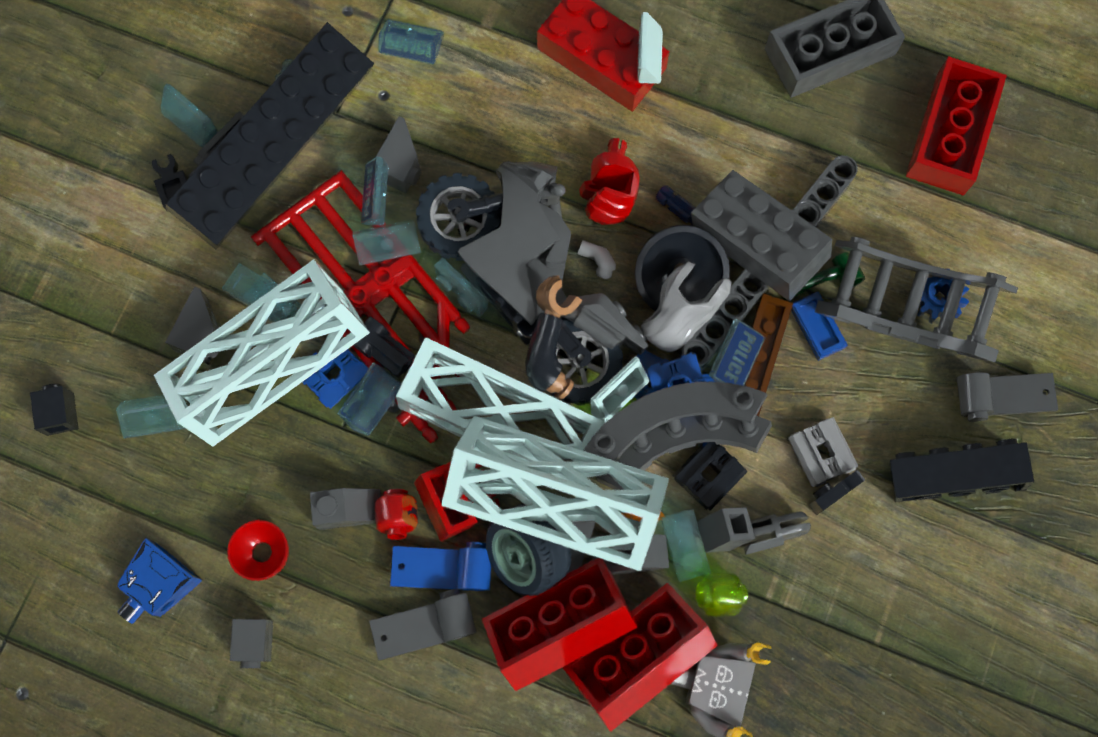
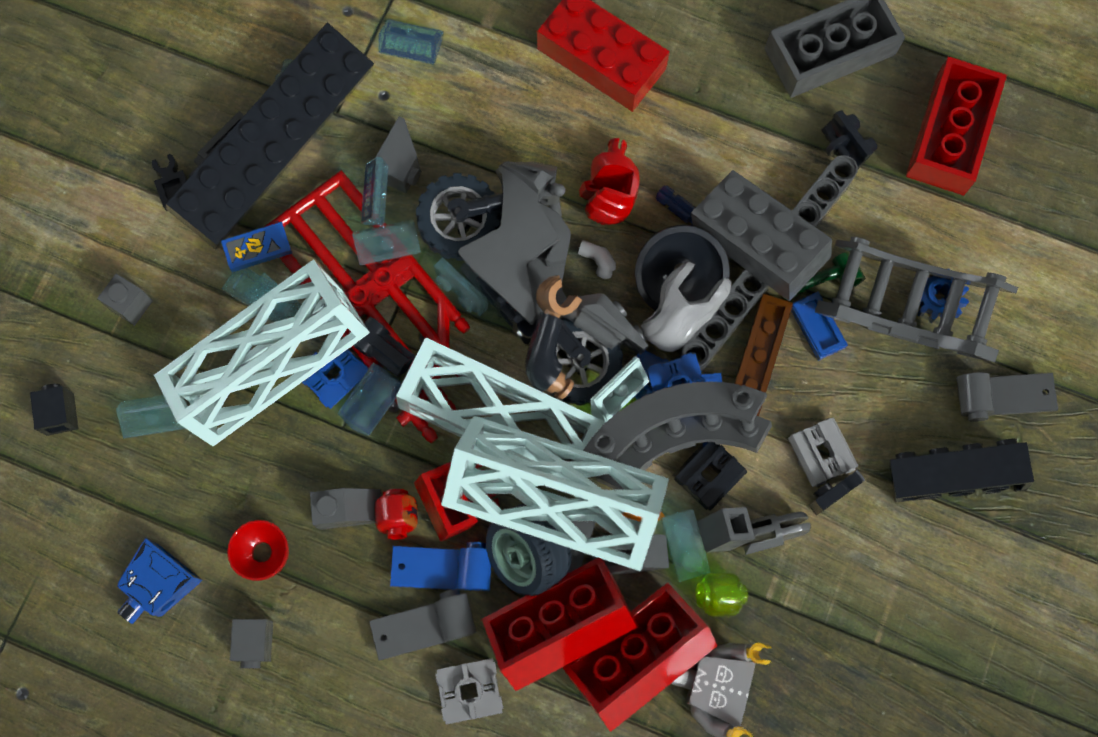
clear light blue slope [161,84,217,147] -> none
dark grey slope [165,287,219,365] -> none
light aqua slope [637,12,663,84] -> none
slope [709,319,765,386] -> none
none -> dark grey brick [97,273,153,326]
none -> tile [221,222,292,272]
none -> light grey piece [435,658,503,724]
none -> black hips [821,110,878,169]

